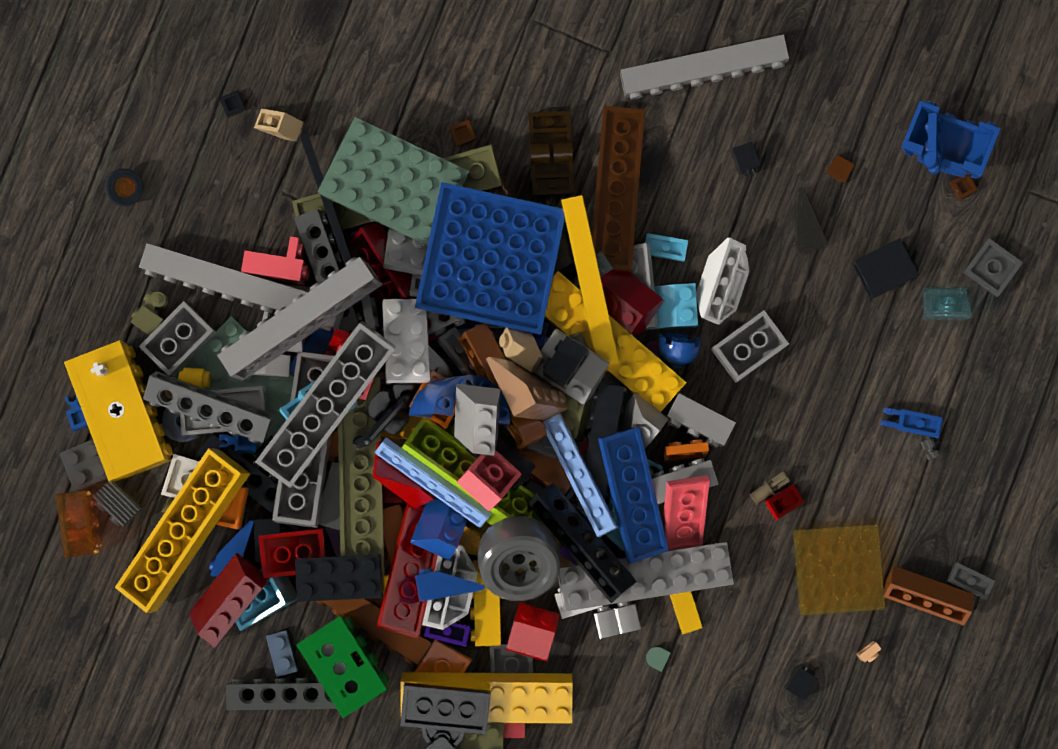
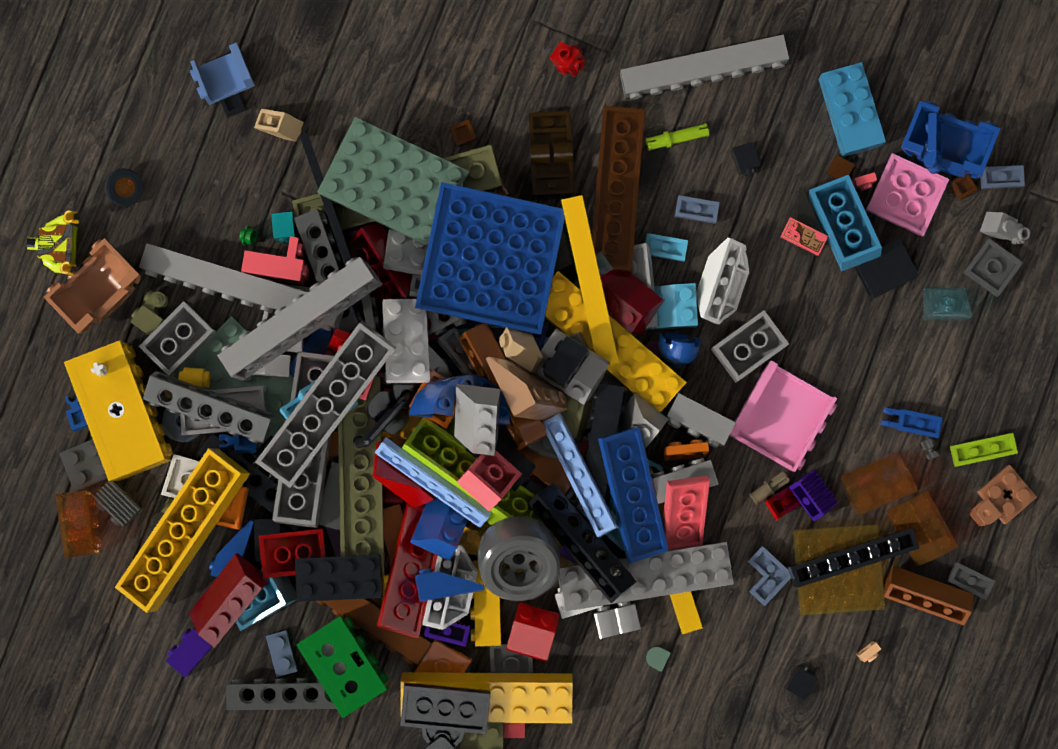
none -> torso [27,210,79,276]
none -> nougat cylinder [44,238,141,334]
none -> dark purple brick [166,628,213,677]
none -> medium blue panel [190,43,255,105]
none -> green plate [239,225,257,246]
none -> teal brick [271,212,297,244]
none -> red brick [549,41,586,77]
none -> lime pin [645,123,709,151]
none -> sand blue plate [674,195,720,224]
none -> bright pink panel [729,361,837,472]
none -> sand blue plate [747,546,791,606]
none -> tile [780,217,828,256]
none -> black brick [788,528,920,588]
none -> dark purple brick [789,469,838,521]
none -> dark azure brick [809,175,882,272]
none -> dark azure brick [818,62,886,157]
none -> clear orange slope [839,452,918,516]
none -> coral plate [852,172,877,191]
none -> bright pink plate [865,153,949,237]
none -> clear orange slope [886,490,958,566]
none -> lime plate [950,433,1018,467]
none -> nougat plate [970,465,1037,526]
none -> sand blue plate [980,165,1025,189]
none -> light grey brick [980,212,1030,244]

